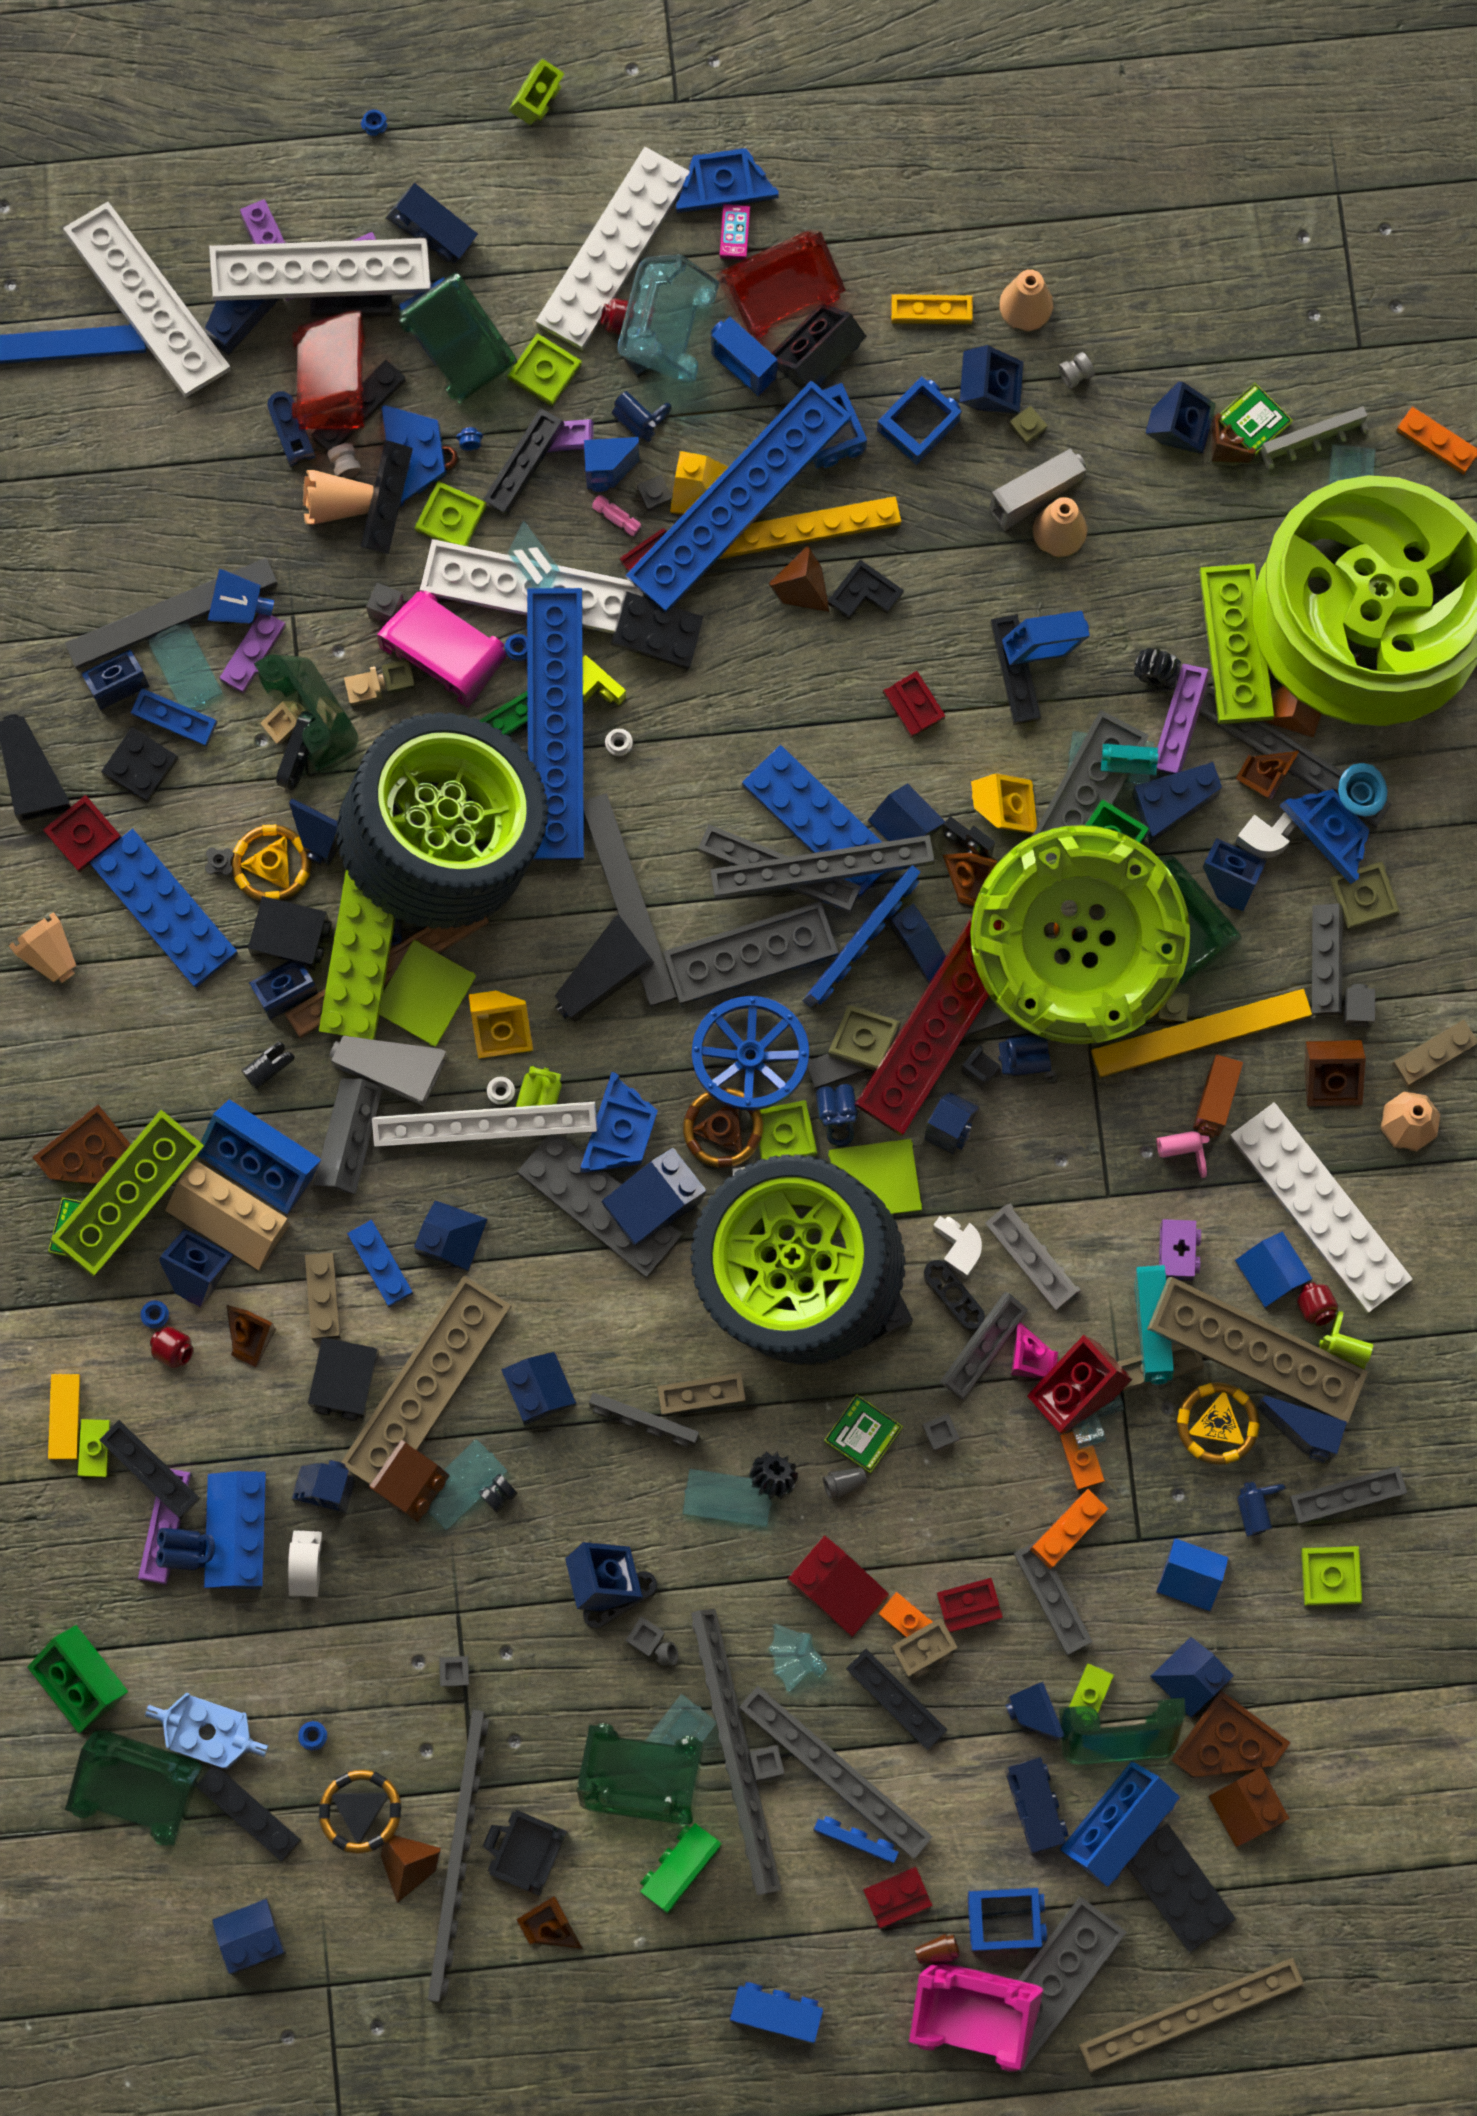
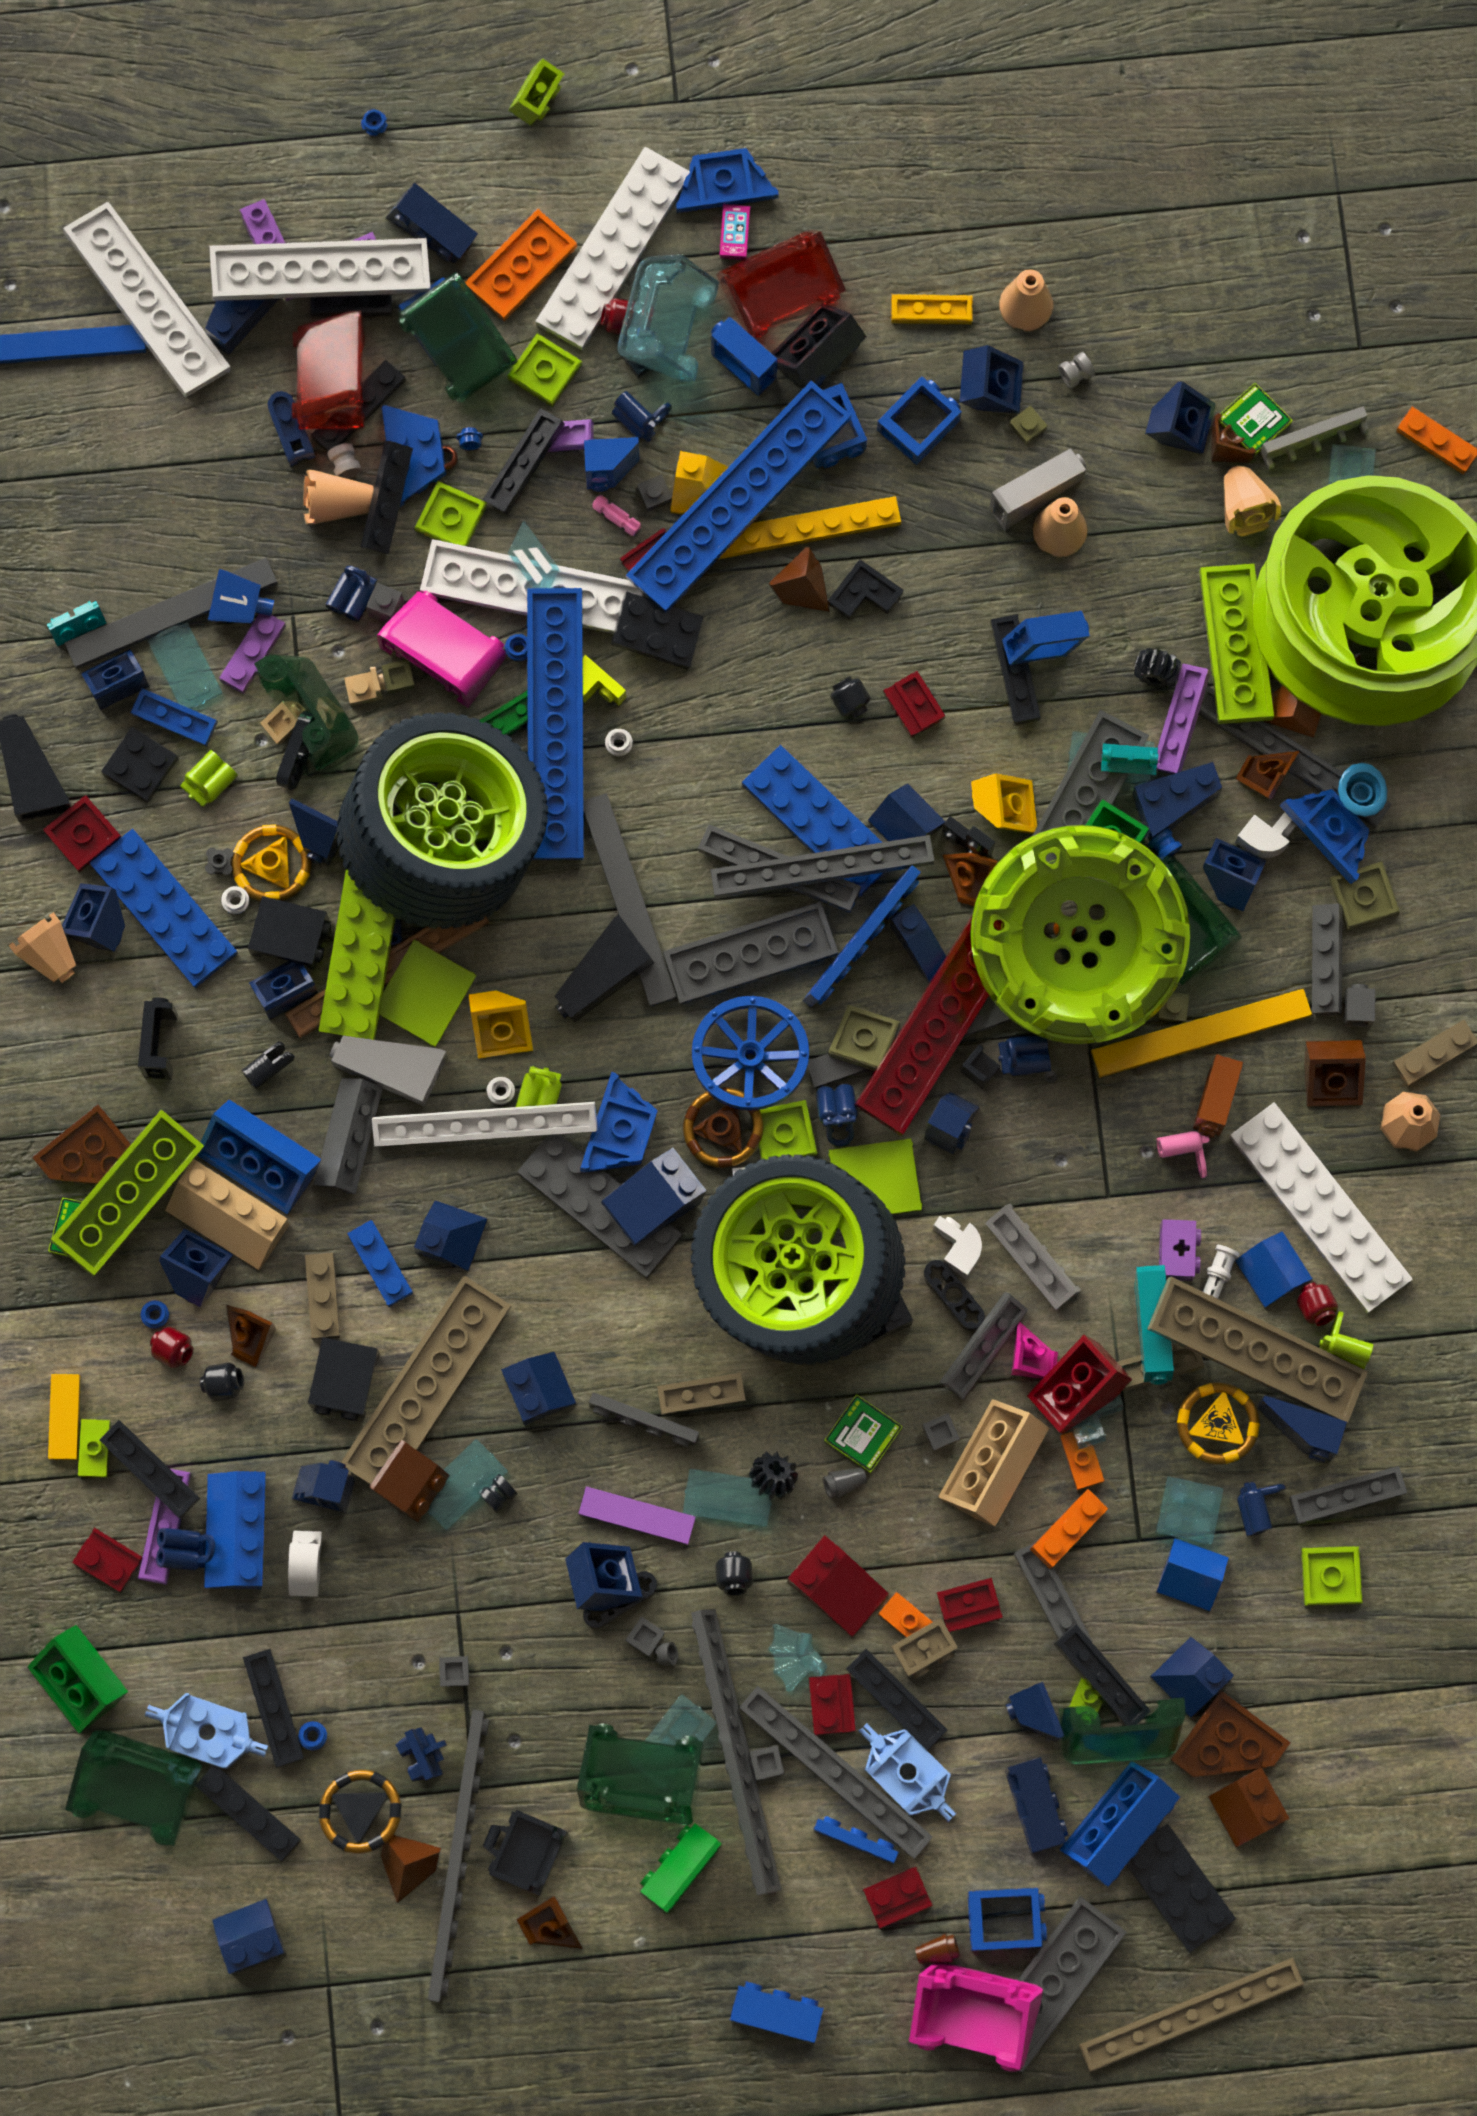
none -> teal hinge [47,601,107,647]
none -> dark blue slope [62,883,125,952]
none -> dark red plate [72,1527,143,1593]
none -> black panel [138,997,178,1080]
none -> lime piece [180,750,238,807]
none -> black head [200,1362,244,1401]
none -> white plate [221,886,249,914]
none -> black plate [243,1649,304,1768]
none -> dark blue piece [325,565,377,622]
none -> dark blue hips [396,1727,447,1782]
none -> orange plate [464,209,577,321]
none -> medium lavender tile [578,1486,696,1545]
none -> black head [715,1551,753,1596]
none -> dark red plate [809,1674,856,1735]
none -> black head [830,676,871,718]
none -> light blue plate [858,1723,957,1822]
none -> tan slope [938,1399,1049,1526]
none -> black plate [1053,1624,1151,1731]
none -> blue wheel [1148,828,1182,862]
none -> clear light blue plate [1156,1476,1223,1545]
none -> white pin [1203,1245,1240,1299]
none -> light nougat cone [1224,466,1281,536]

